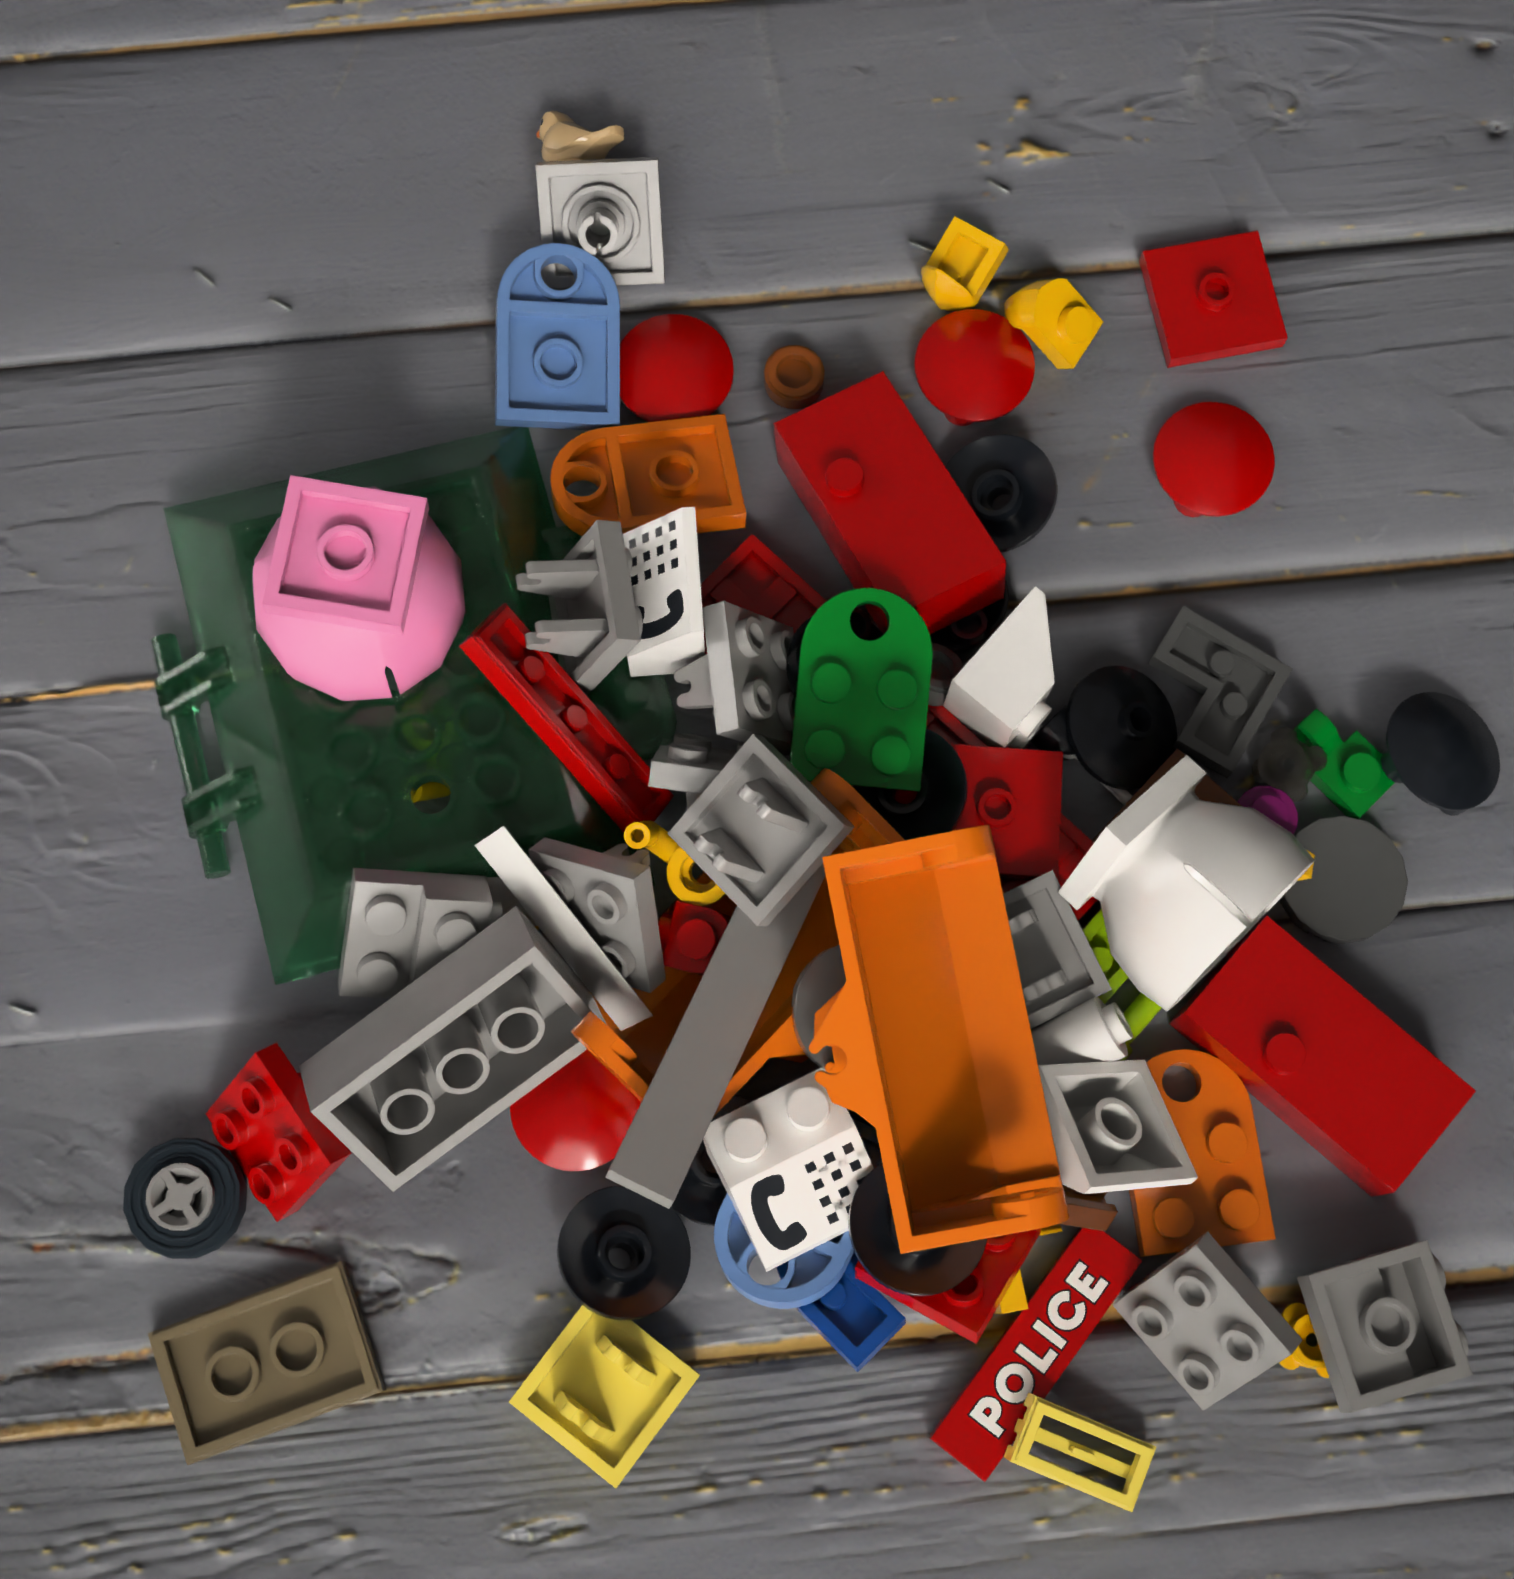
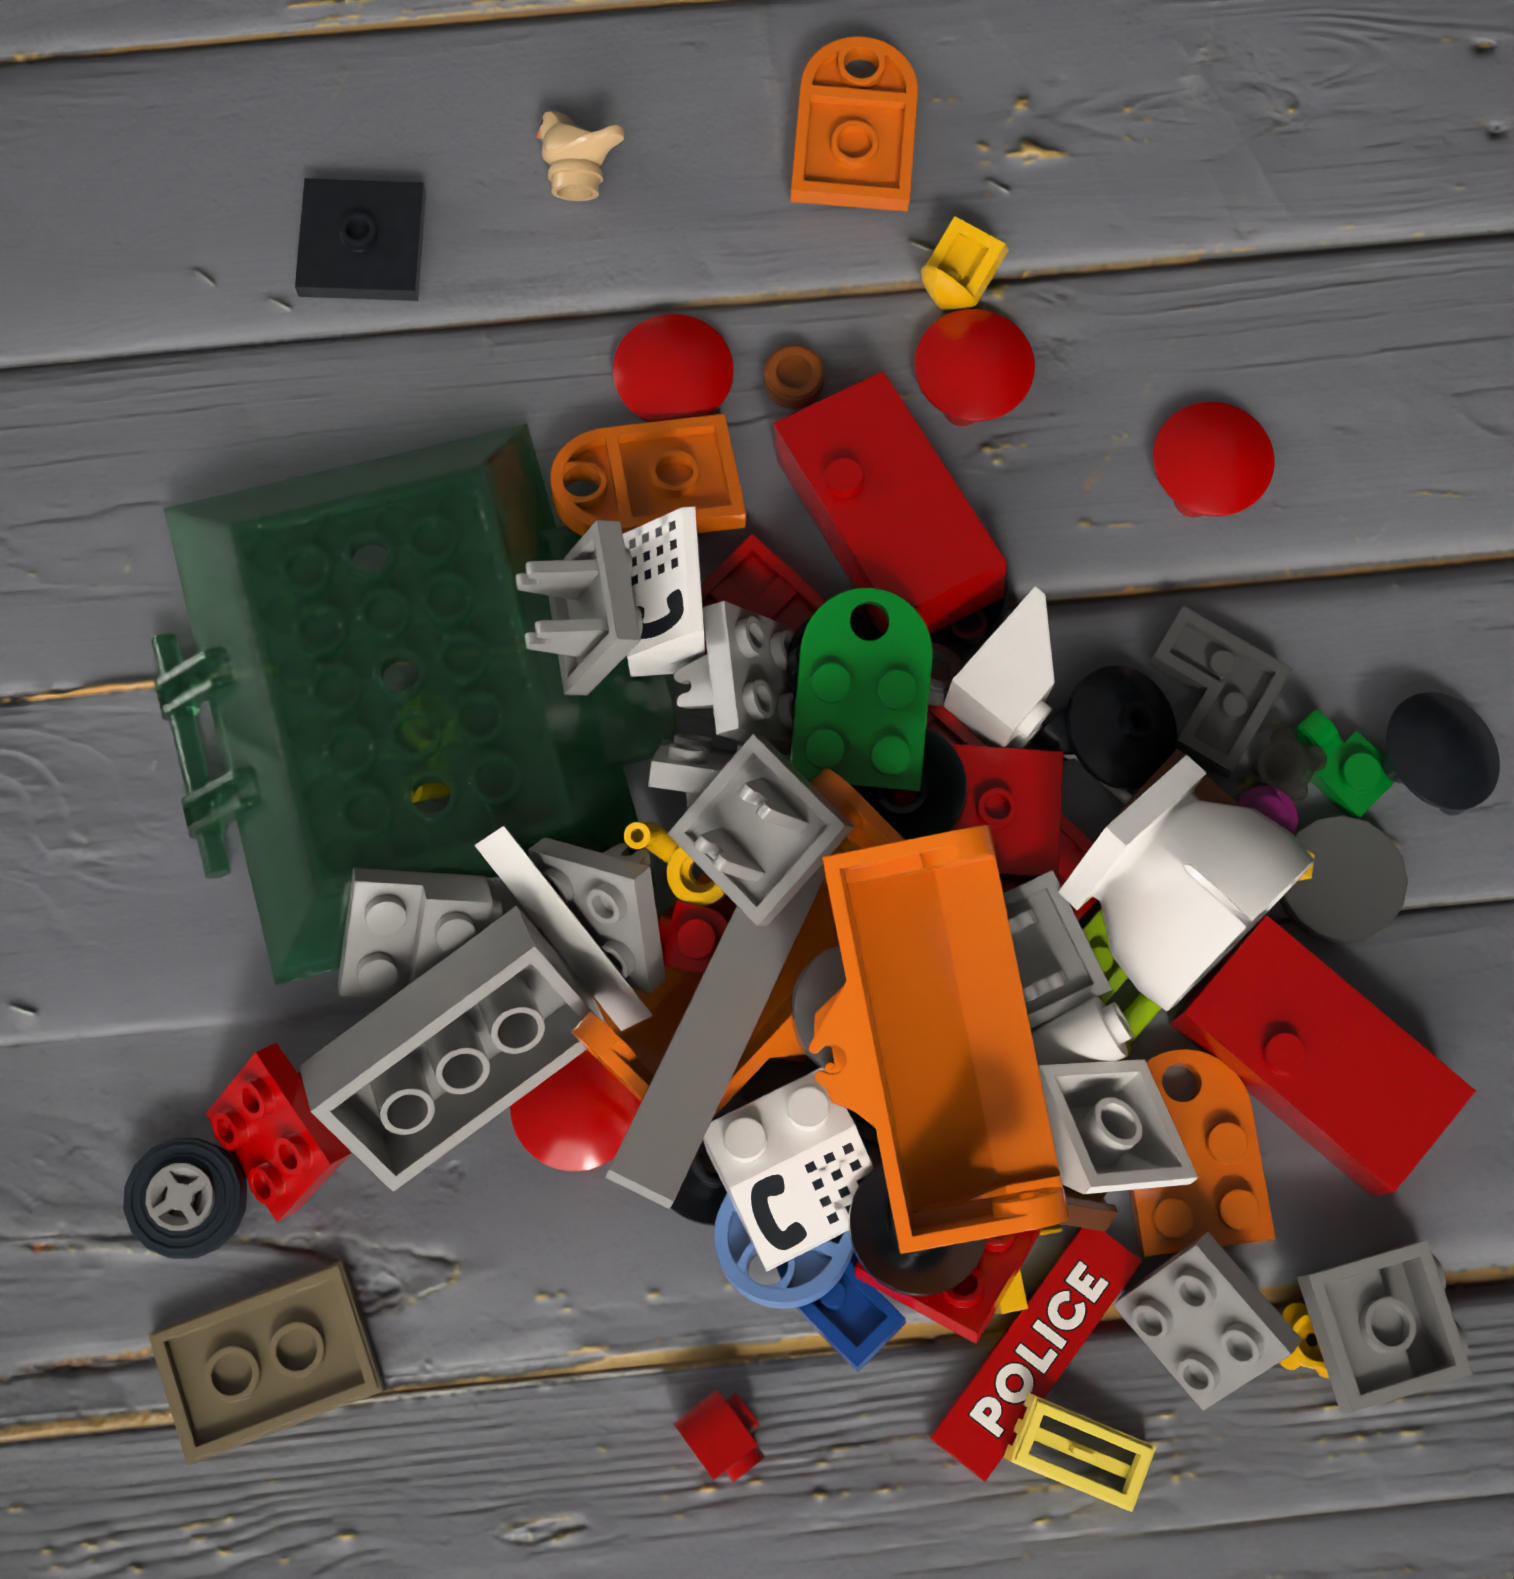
bright pink plate [252,475,465,701] -> none
red tile [459,603,674,832] -> none
medium blue plate [495,243,620,430] -> none
light yellow plate [509,1305,700,1488] -> none
light grey plate [535,157,665,288] -> none
black dish [557,1185,691,1320] -> none
black dish [945,434,1058,553] -> none
yellow plate [1004,278,1103,369] -> none
red plate [1139,230,1288,368] -> none
none -> black plate [295,178,426,301]
none -> red plate [673,1389,766,1483]
none -> orange plate [790,36,918,212]

